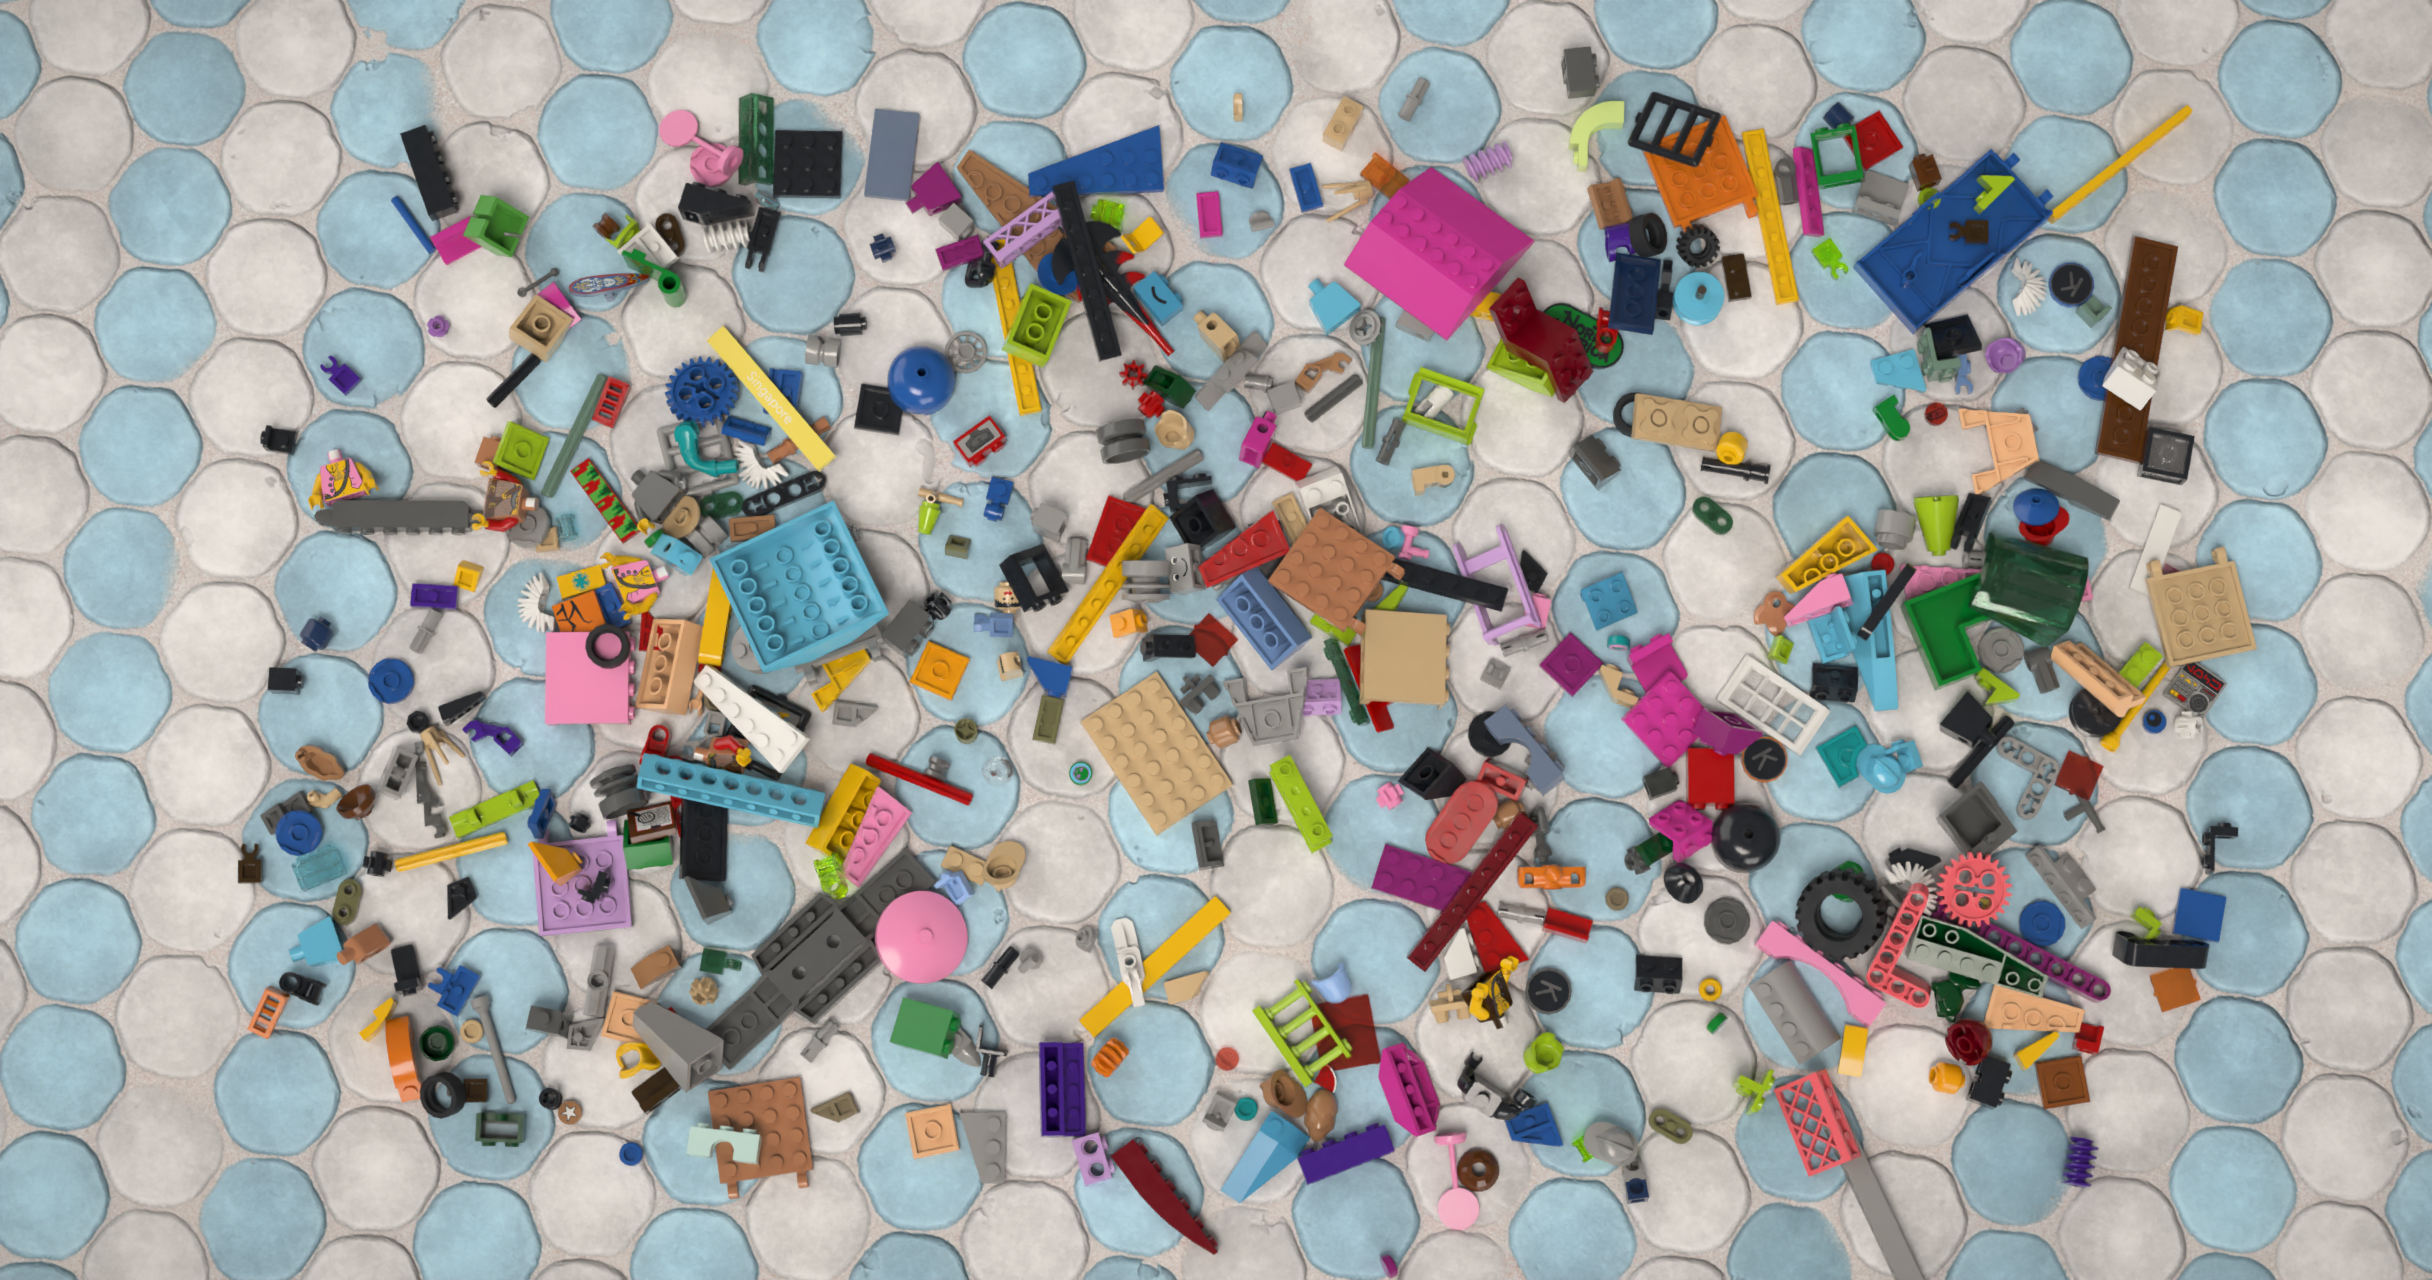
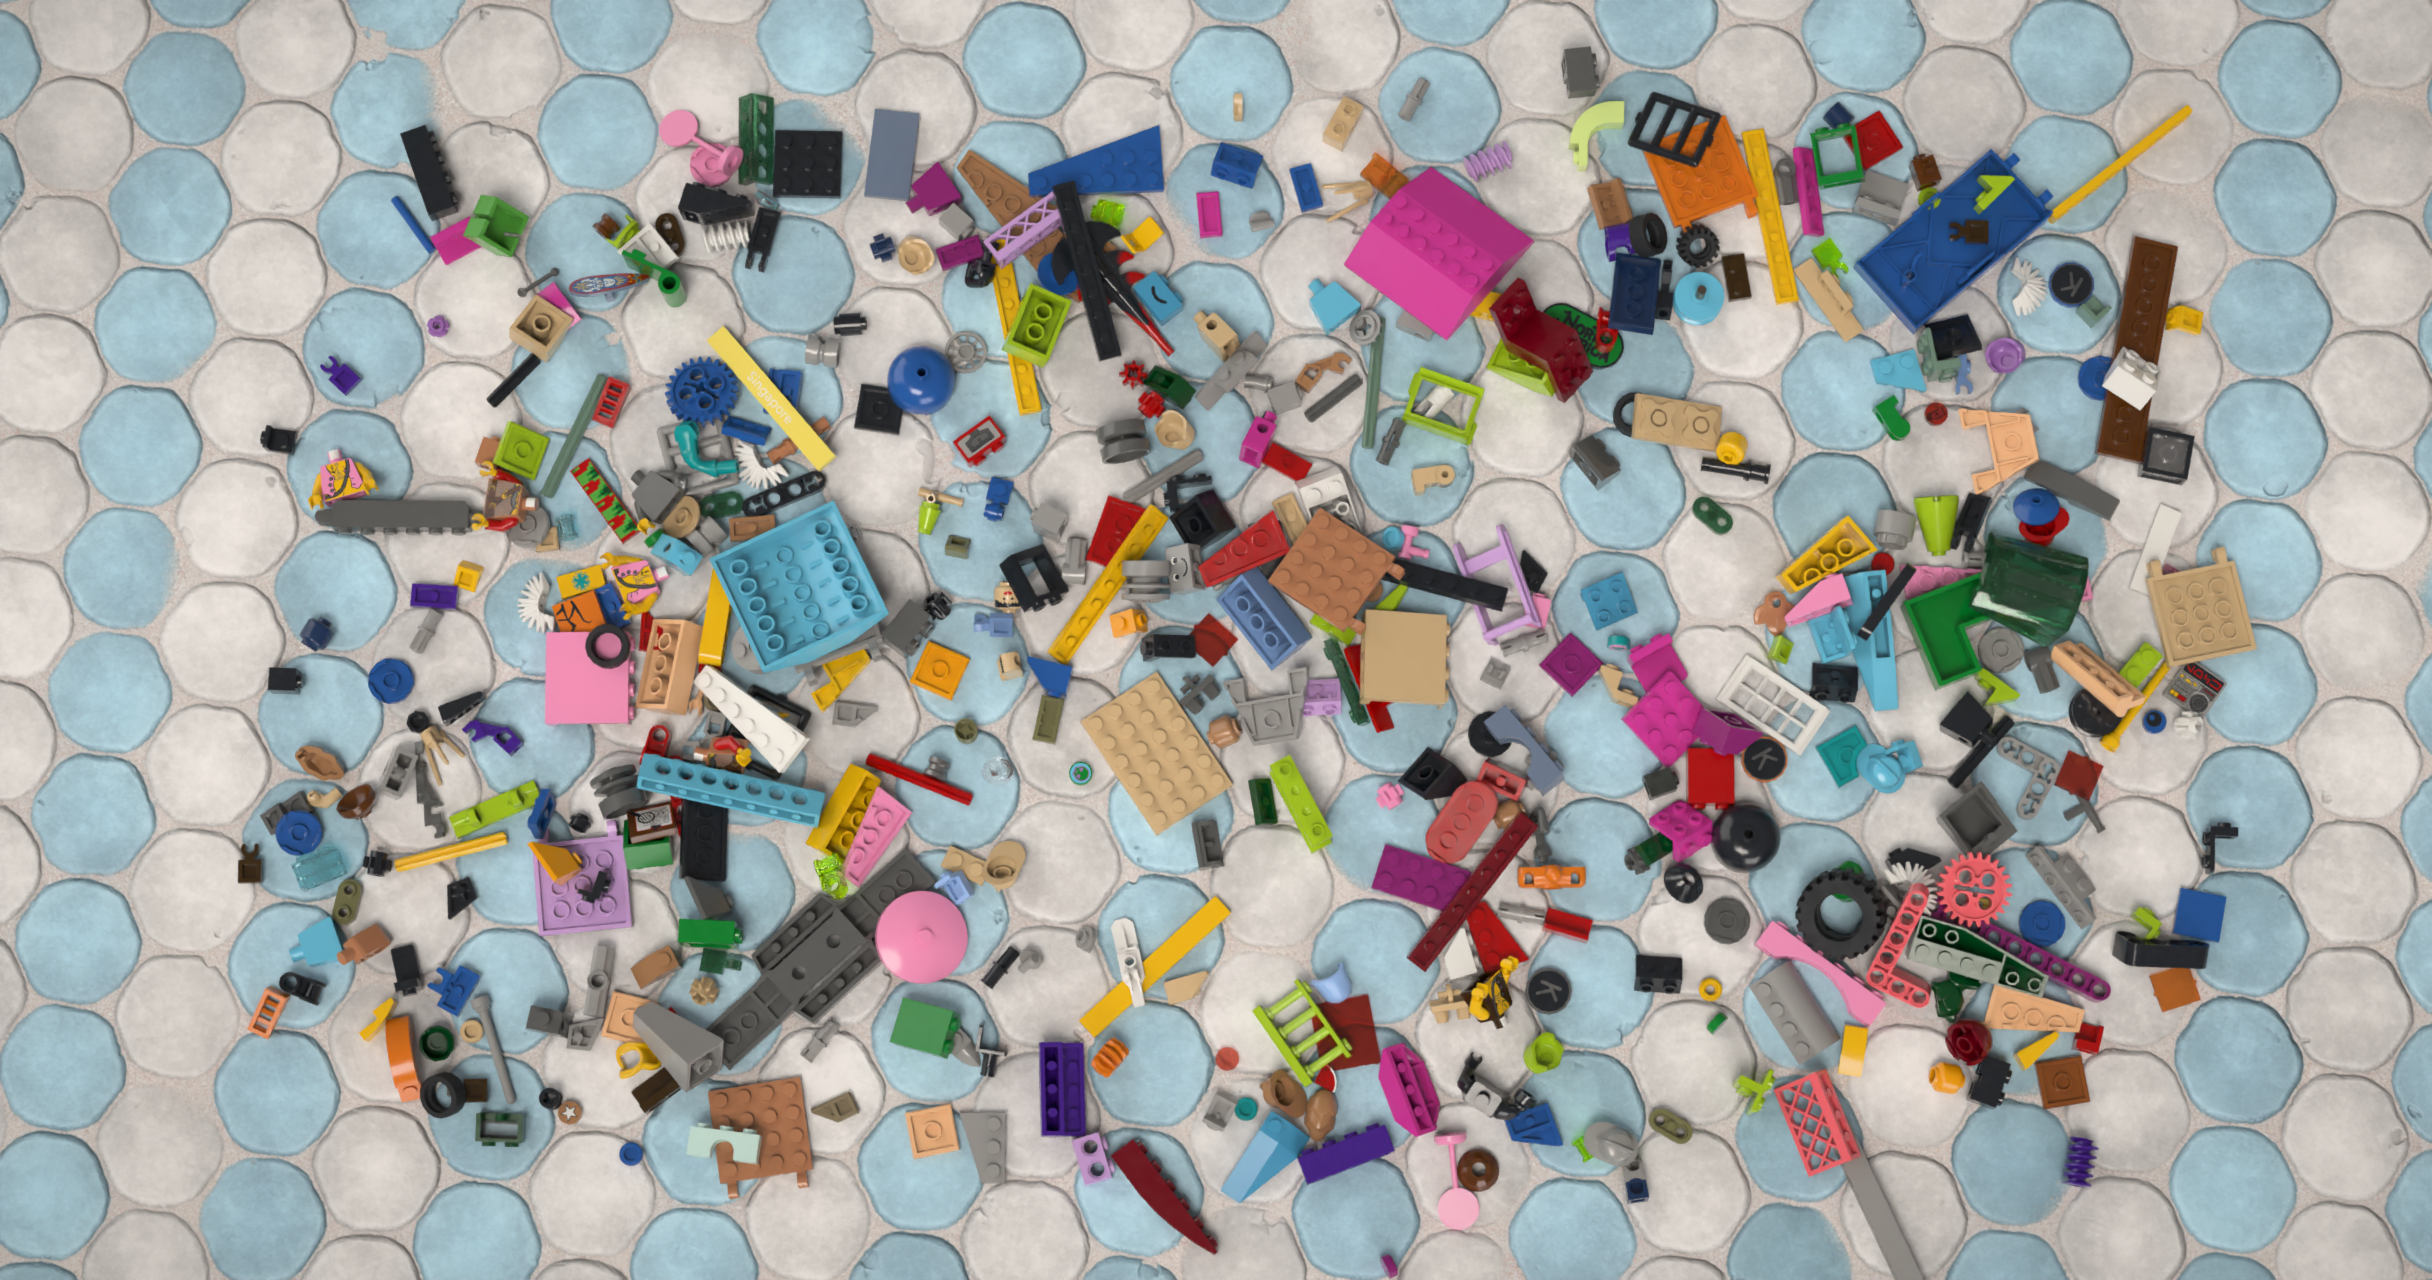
dark tan tile [1605,887,1629,911] -> none
none -> green window [678,919,743,949]
none -> tan hair [898,236,935,275]
none -> tan bracket [1793,258,1863,342]

